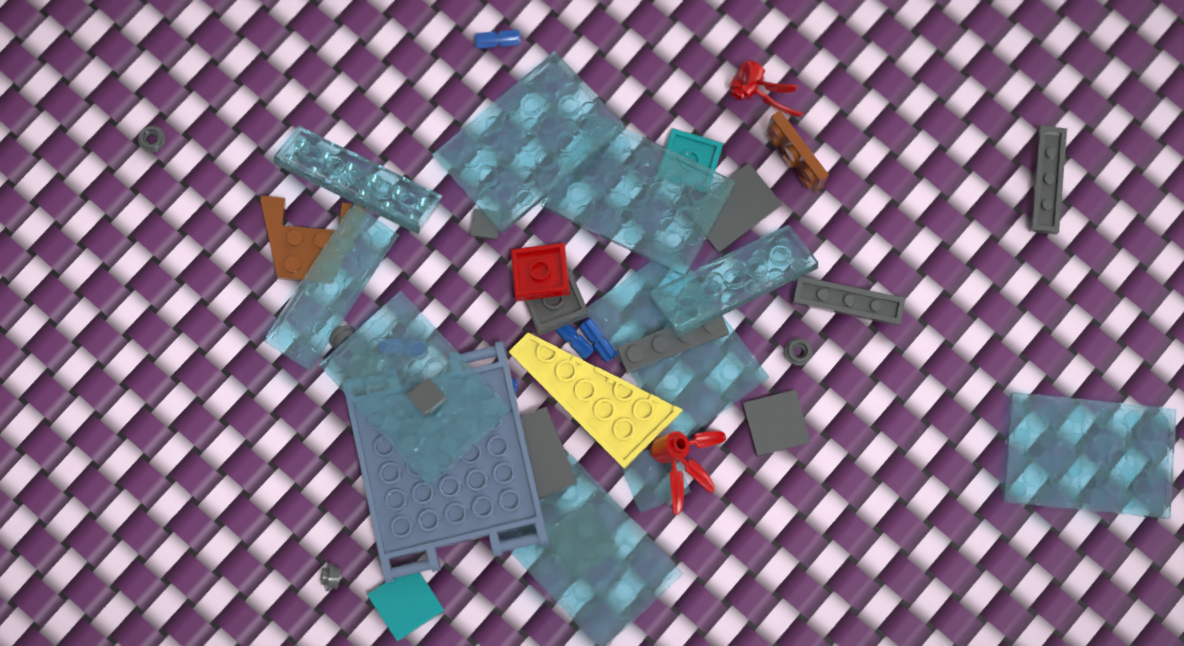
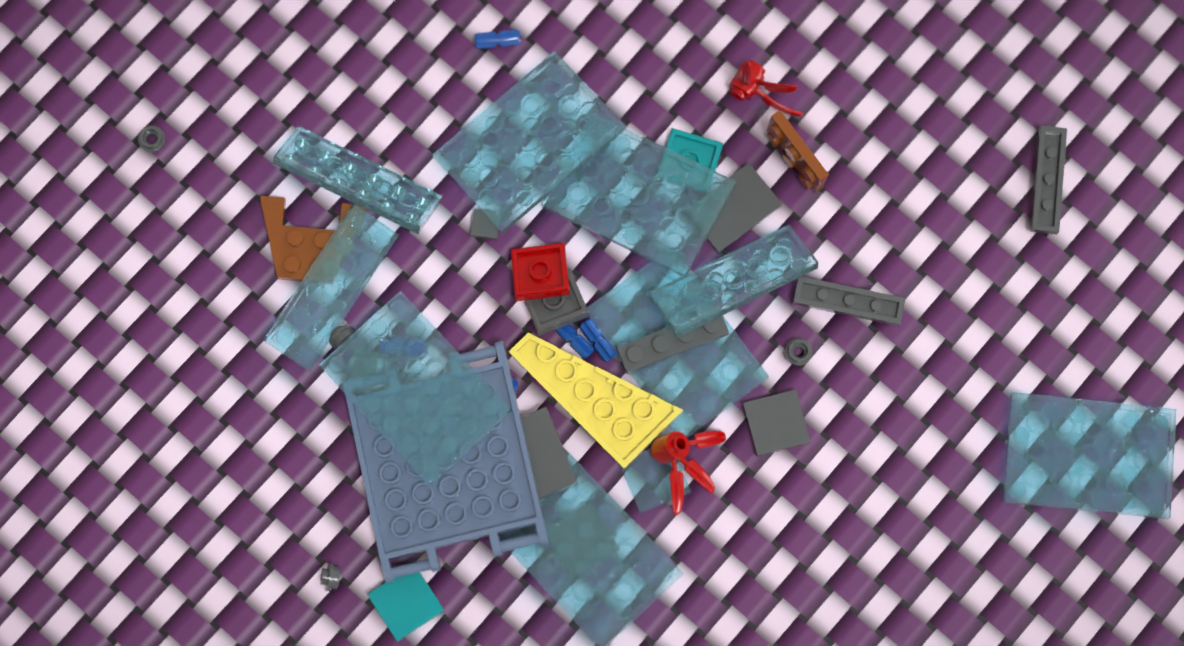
dark grey tile [407,377,447,417] -> none

